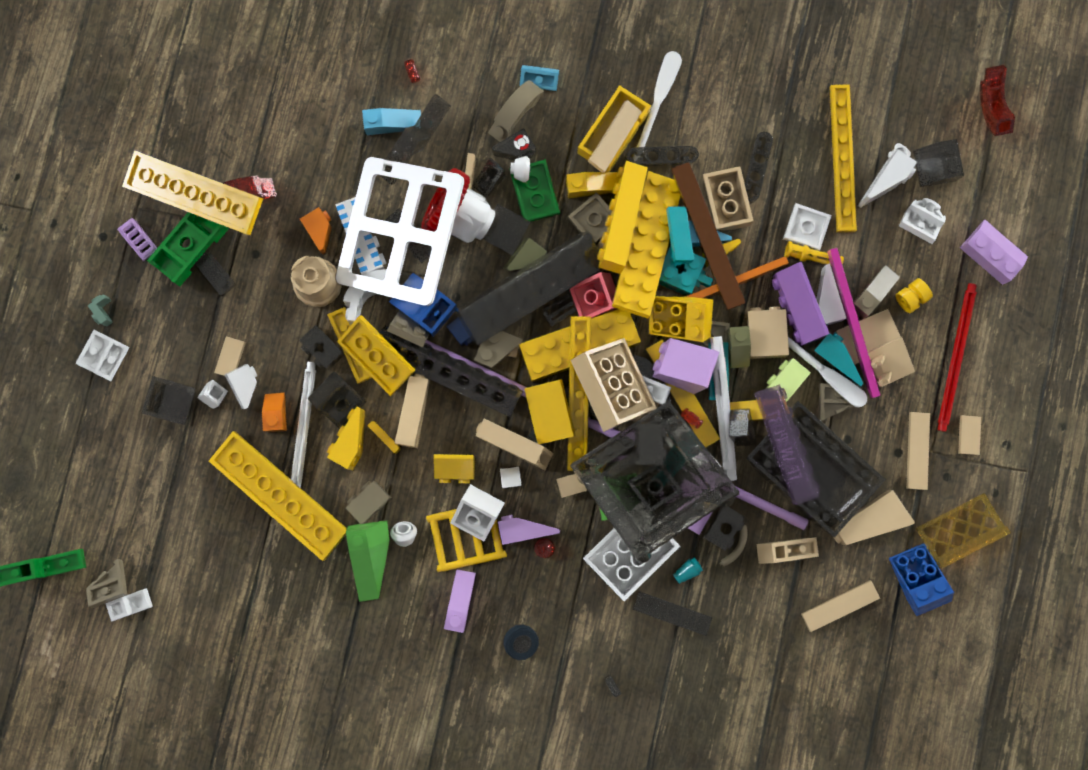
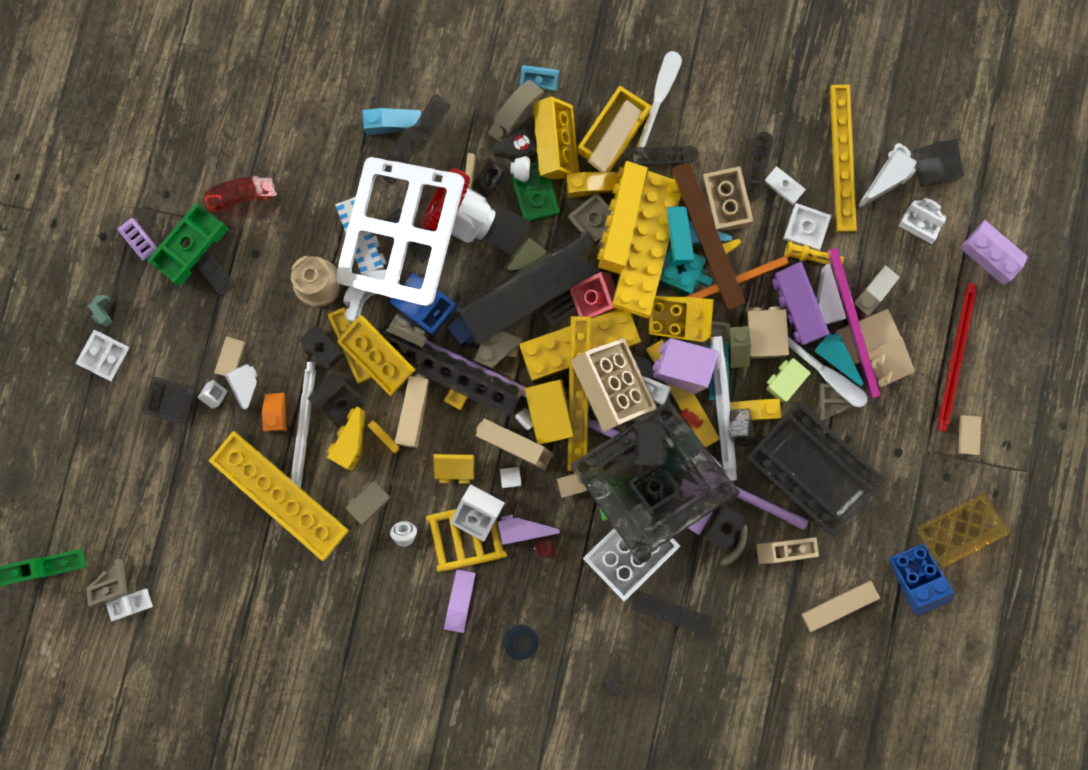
yellow plate [122,151,263,235] -> none
orange slope [300,207,332,254] -> none
bright green wedge [346,520,390,602] -> none
clear red piece [404,59,420,83] -> none
teal cone [673,557,703,584] -> none
clear purple brick [754,384,820,505] -> none
tan slope [831,490,915,545] -> none
yellow wheel [895,278,933,313] -> none
tan tile [906,412,930,490] -> none
clear red arch [980,65,1015,136] -> none
none -> yellow tile [444,384,470,411]
none -> white slope [515,408,533,431]
none -> yellow slope [533,96,579,179]
none -> white plate [764,166,806,205]

